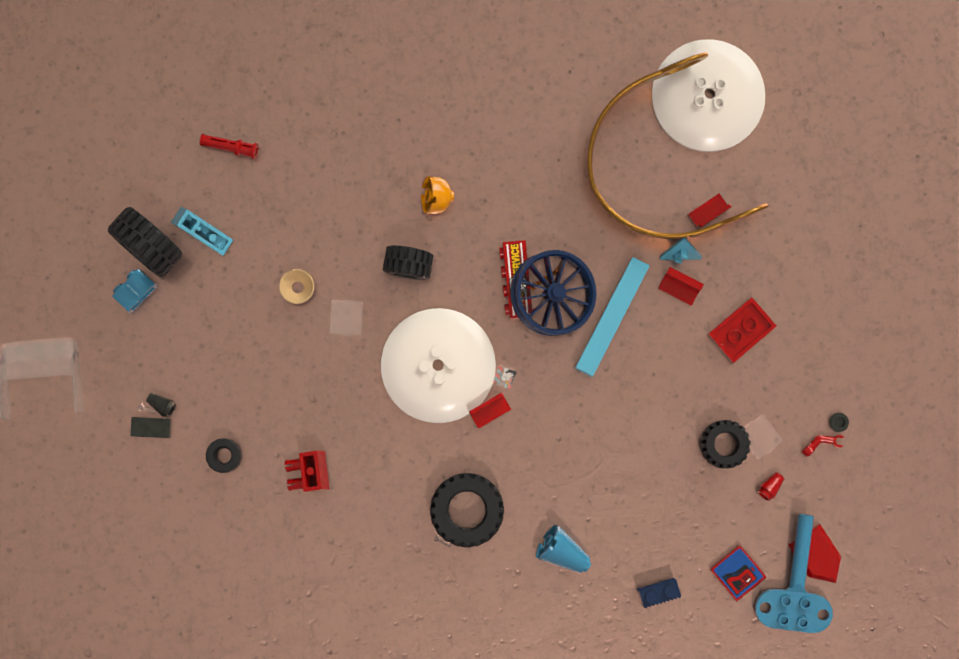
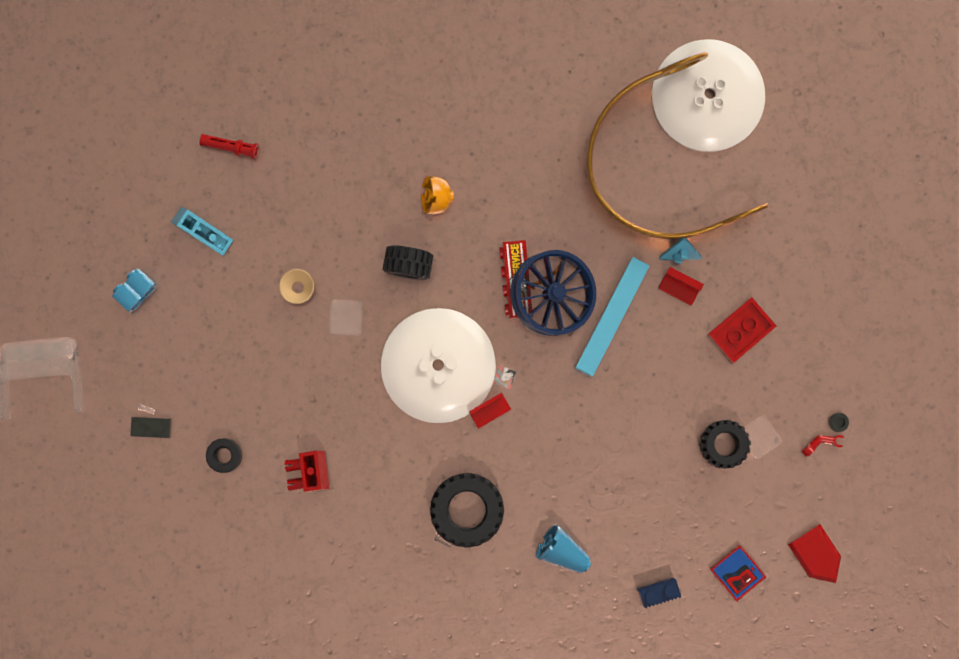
black tyre [108,207,182,277] -> none
pearl dark grey cone [146,392,176,417] -> none
red panel [687,193,732,230] -> none
dark azure piece [755,514,833,633] -> none
red cone [758,472,785,501] -> none

